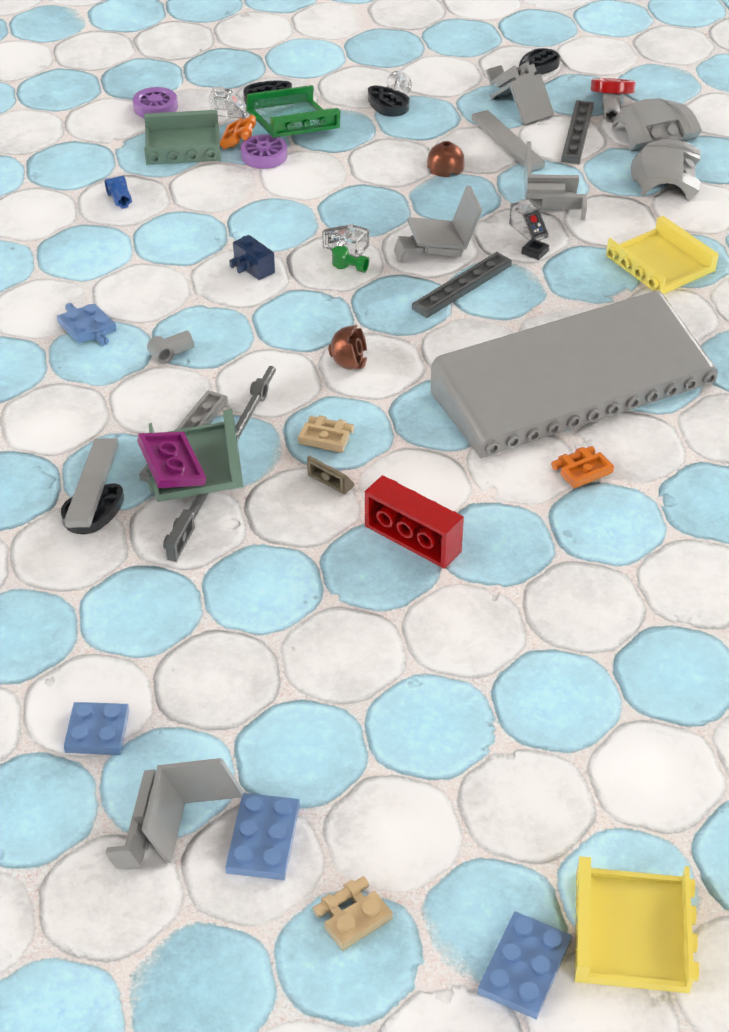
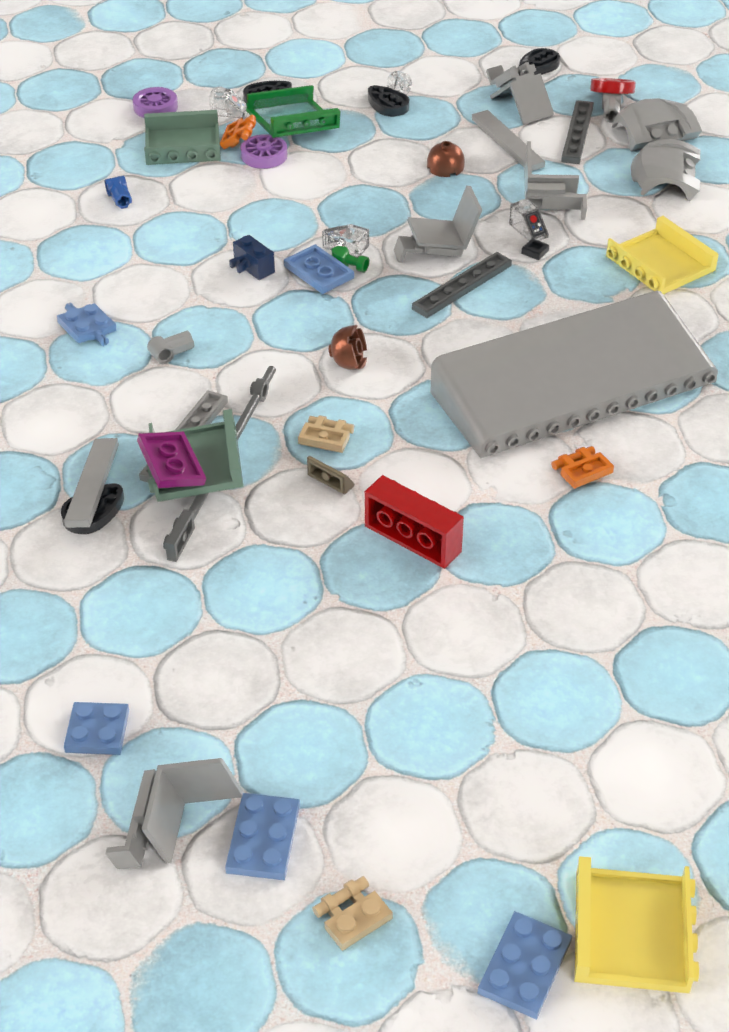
none -> medium blue plate [284,244,354,294]

